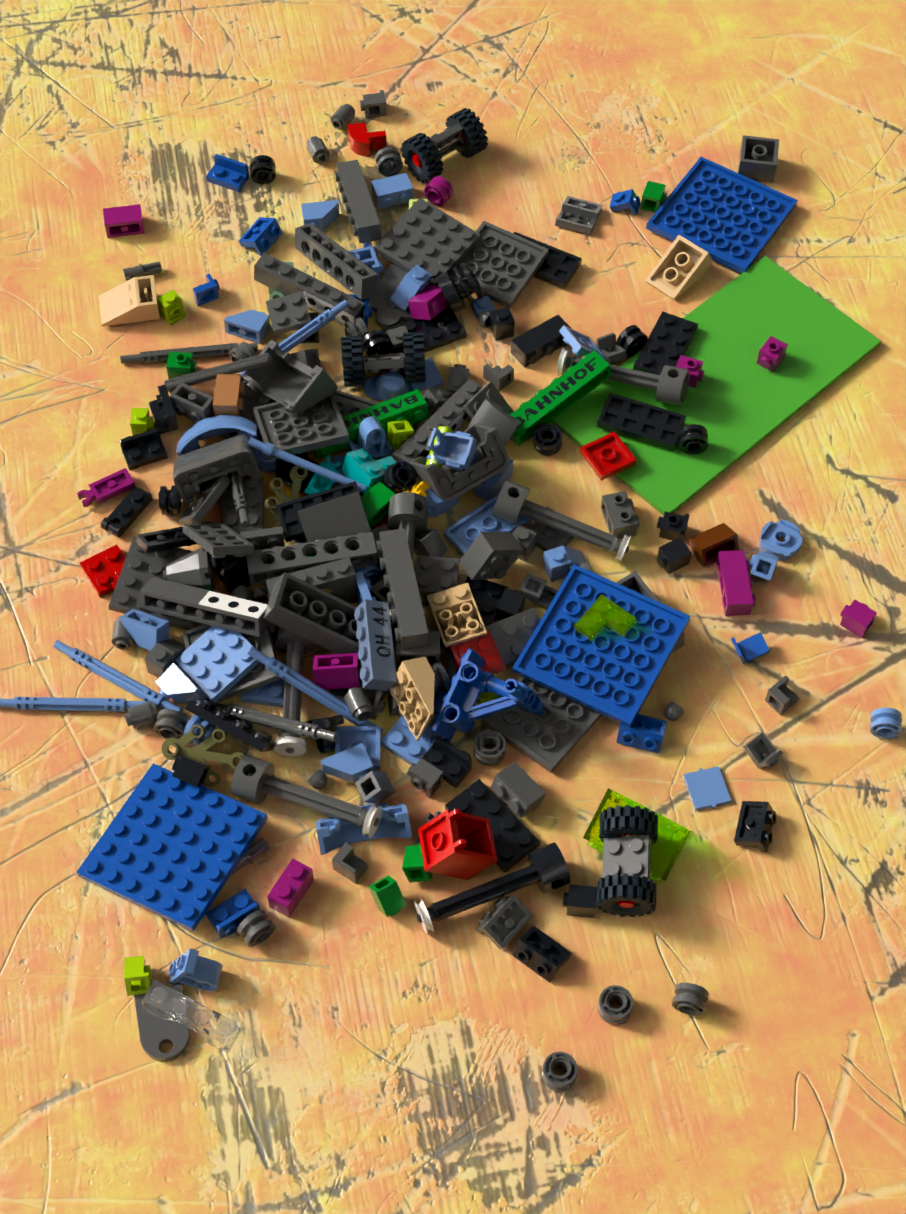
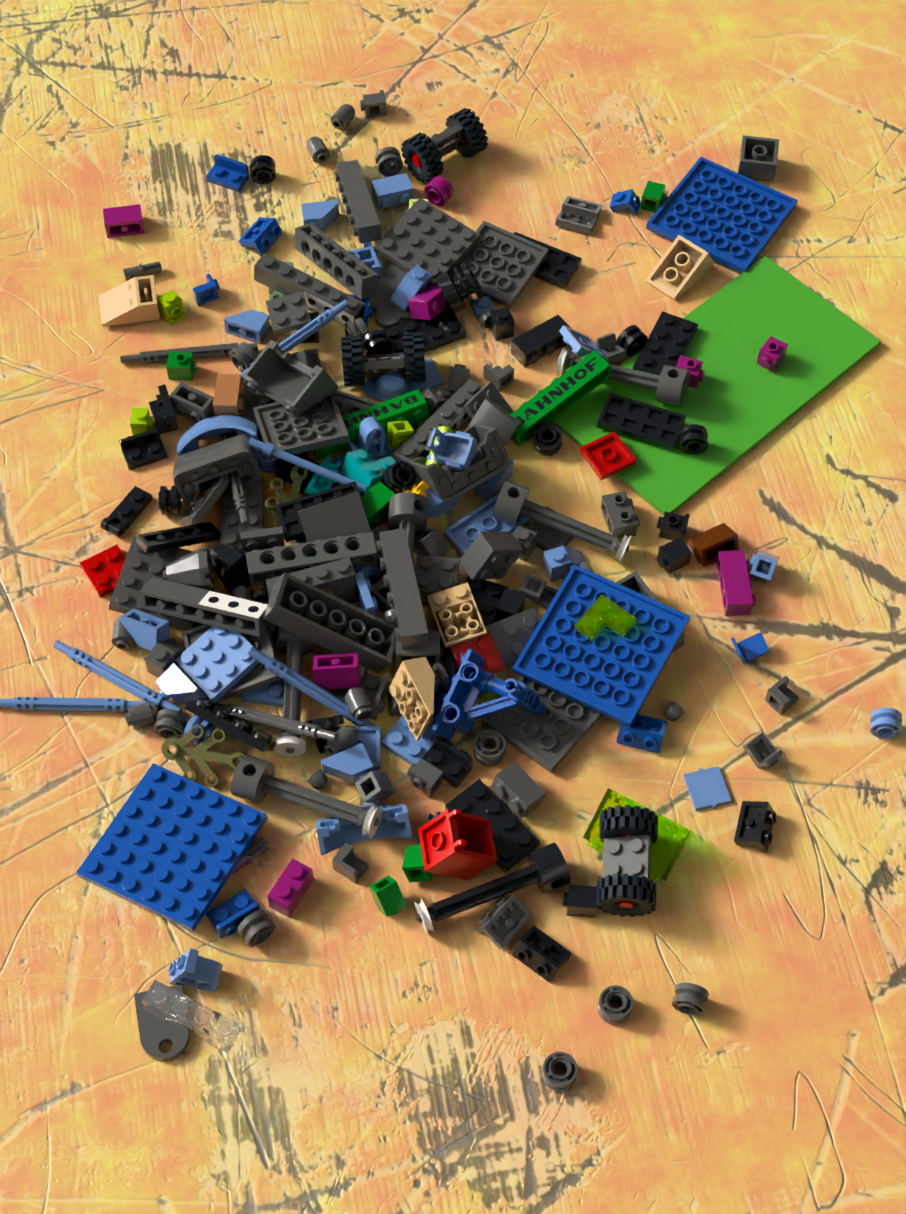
magenta plate [77,468,136,507] -> none
lime brick [124,956,152,996] -> none
dark grey axle [164,353,272,392] -> none
black brick [172,755,211,787] -> none
dark grey plate [183,523,254,558] -> none
red brick [347,123,387,156] -> none
sand blue brick [354,599,397,691] -> none
dark grey plate [387,326,408,350] -> none
medium blue plate [759,520,802,561] -> none
magenta brick [840,600,877,638] -> none
none -> dark grey brick [325,726,358,756]

